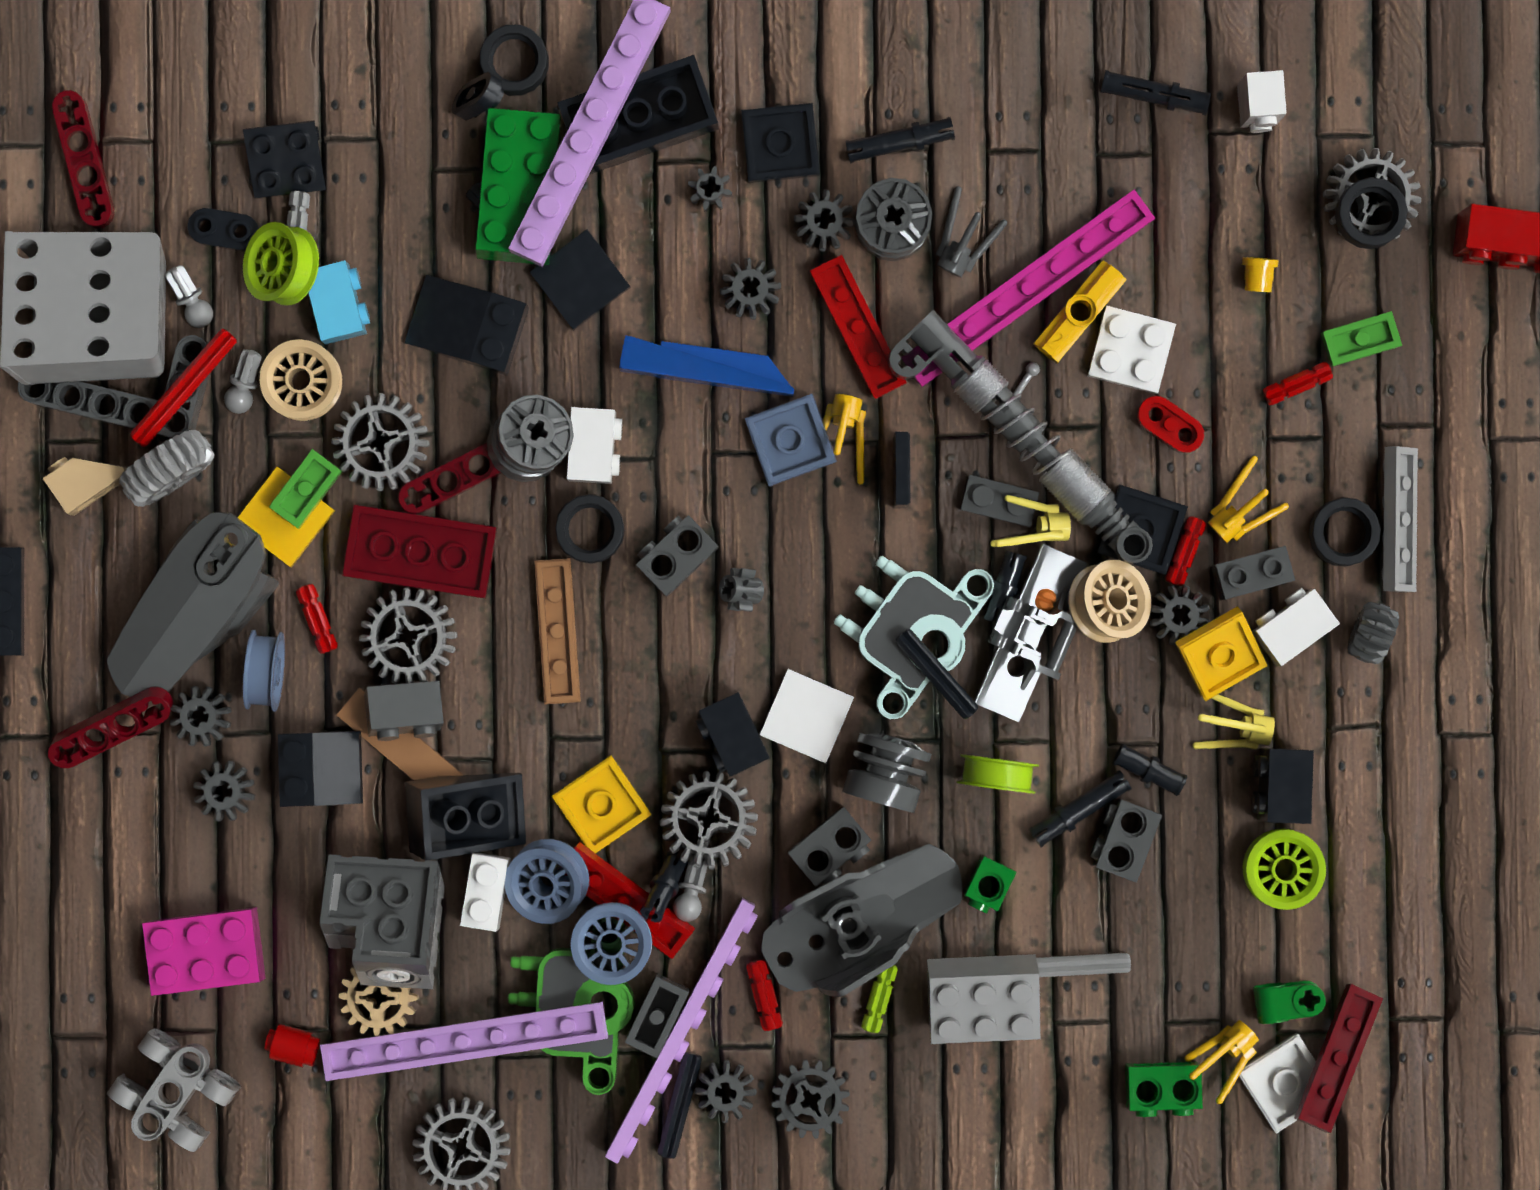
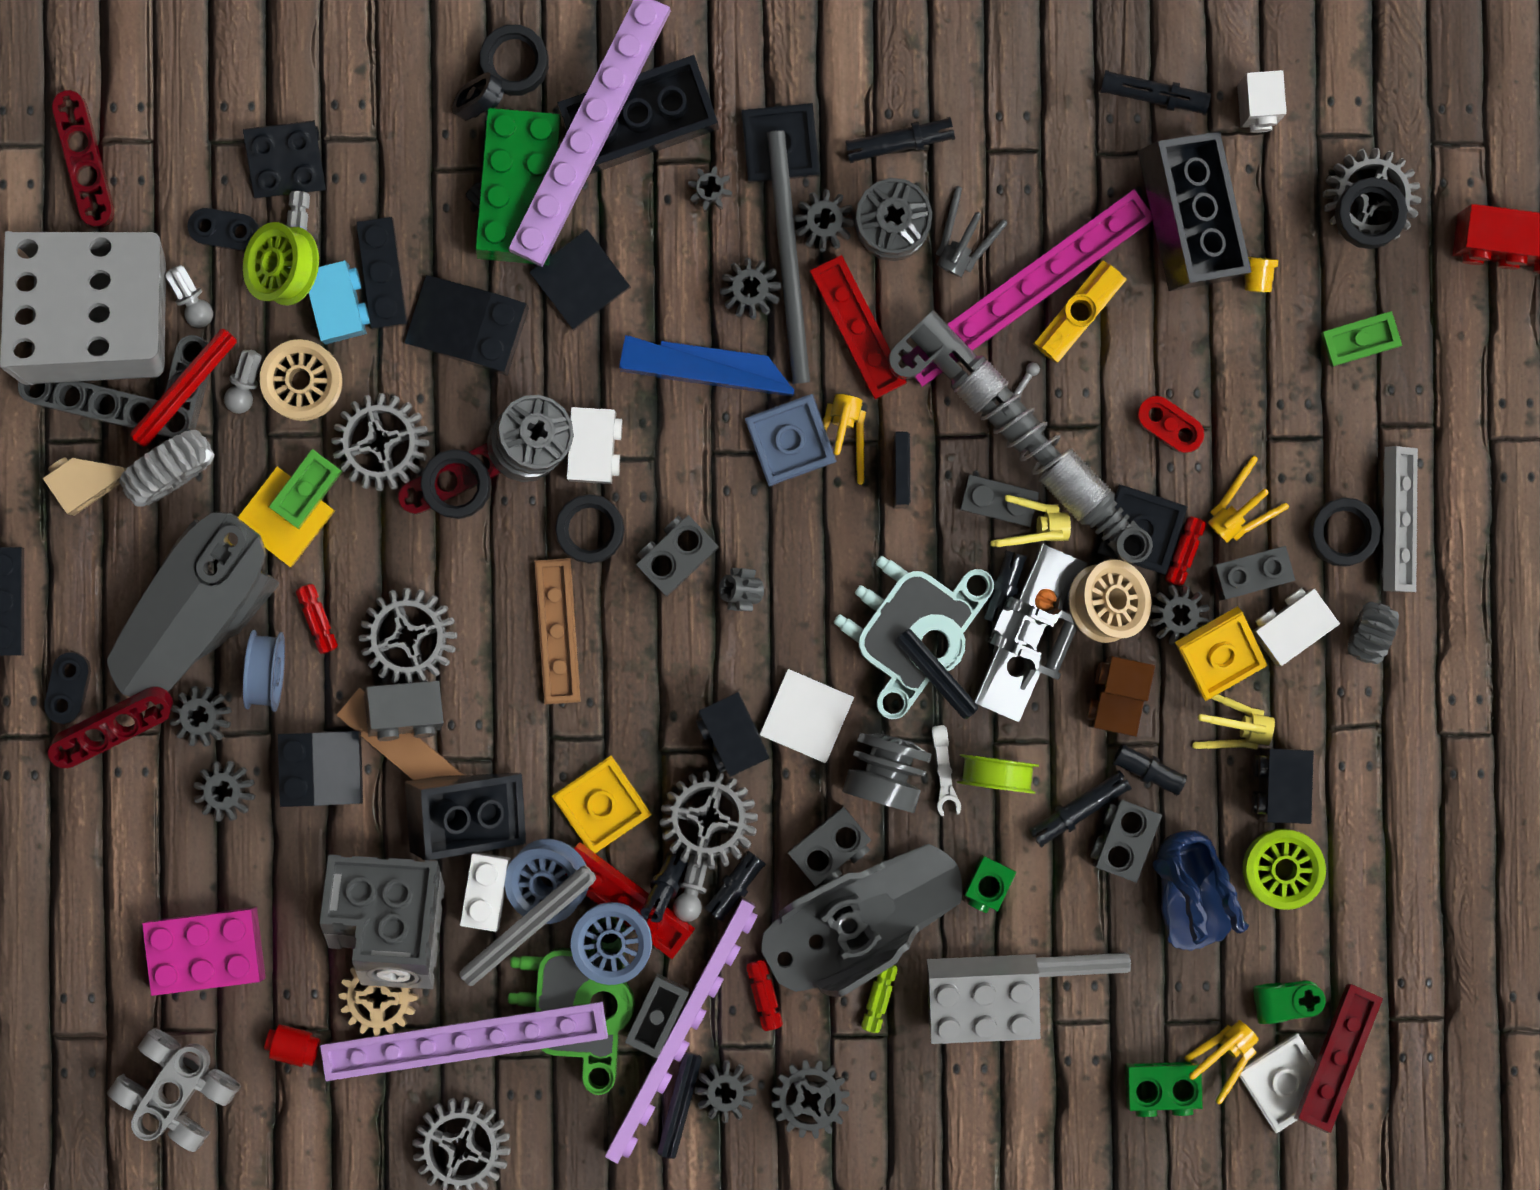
dark red plate [342,505,497,599] -> none
white plate [1087,306,1176,394] -> none
red axle [1263,362,1333,405] -> none
none -> black plate [45,652,91,724]
none -> black plate [357,217,408,330]
none -> black tyre [421,449,491,519]
none -> light grey axle [459,865,596,986]
none -> black pin [704,850,766,922]
none -> dark grey piece [767,131,810,384]
none -> white piece [932,725,961,817]
none -> reddish brown brick [1087,656,1155,737]
none -> black brick [1137,131,1252,291]
none -> dark blue hair [1152,830,1249,951]

